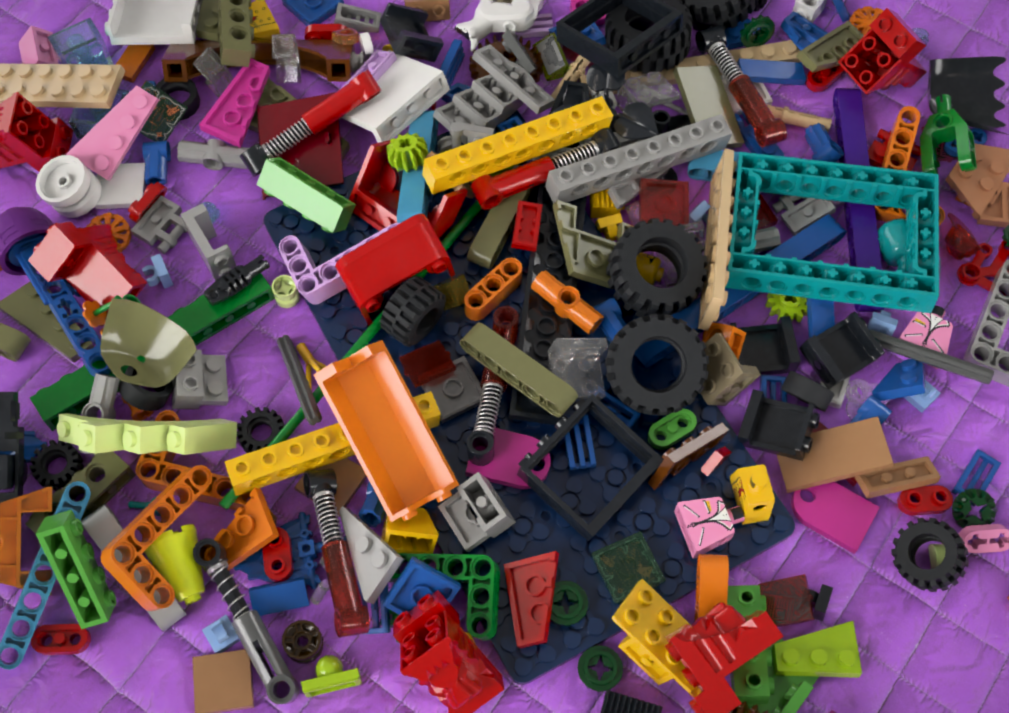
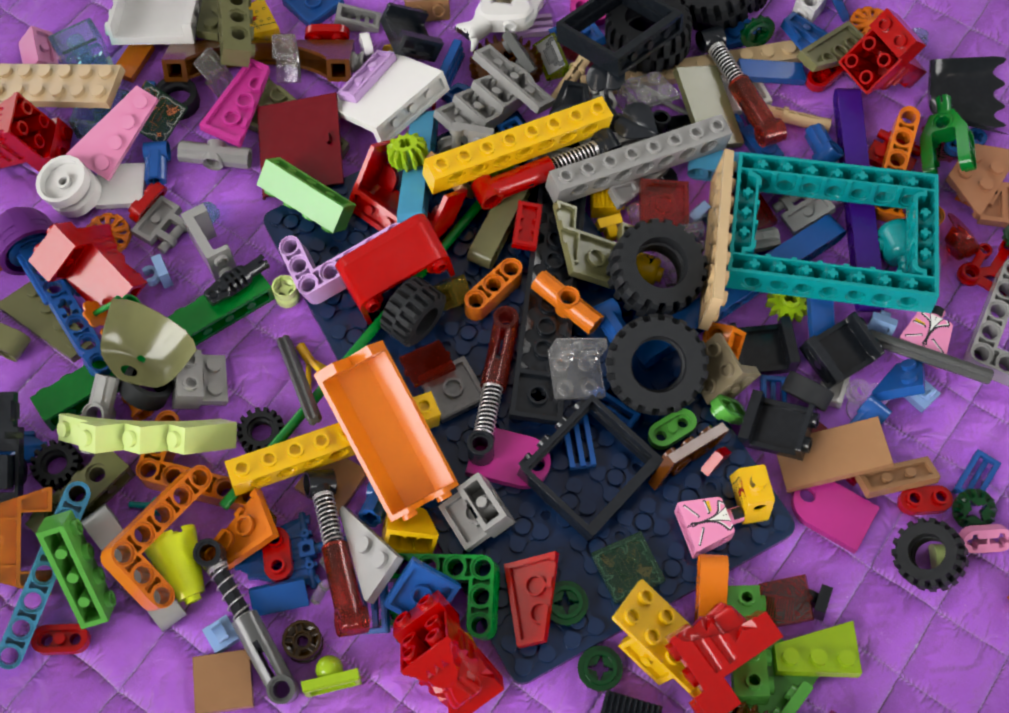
piece [239,70,382,177] -> none
clear orange tile [332,27,359,45] -> none
olive beam [460,322,578,418] -> none
none -> bright green plate [710,394,746,425]

